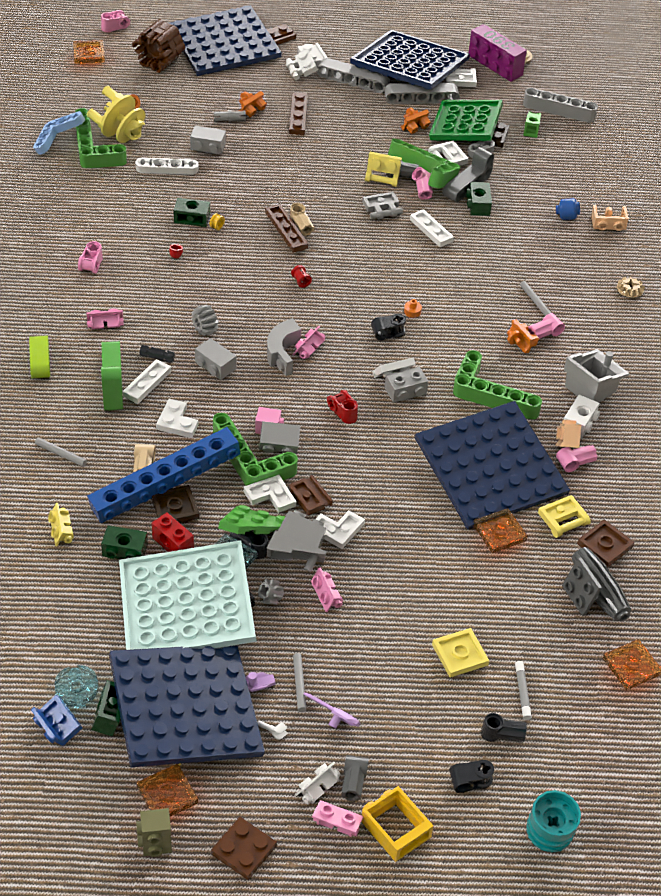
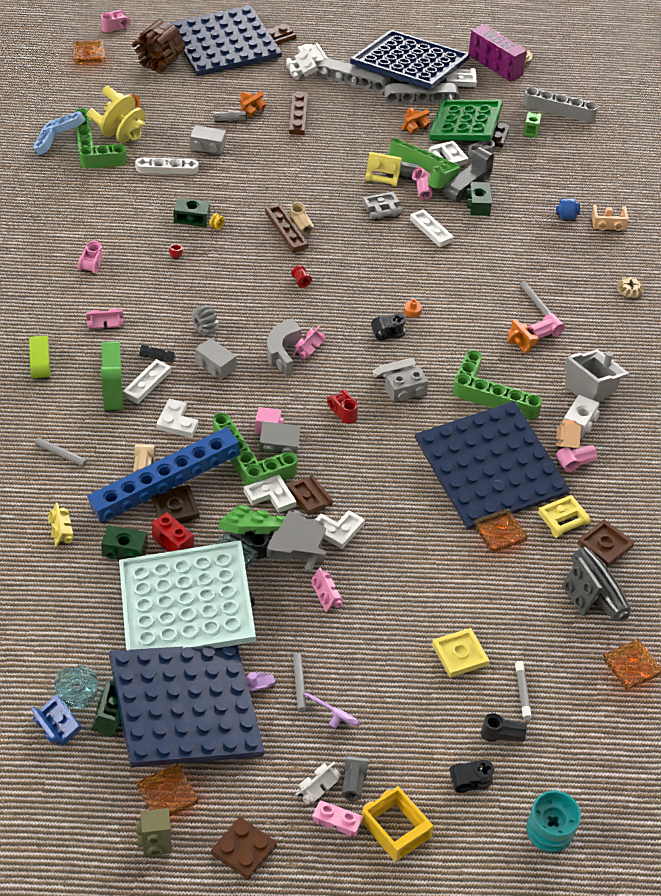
white hand [257,720,288,740] -> none
light grey gear [258,579,284,605] -> none

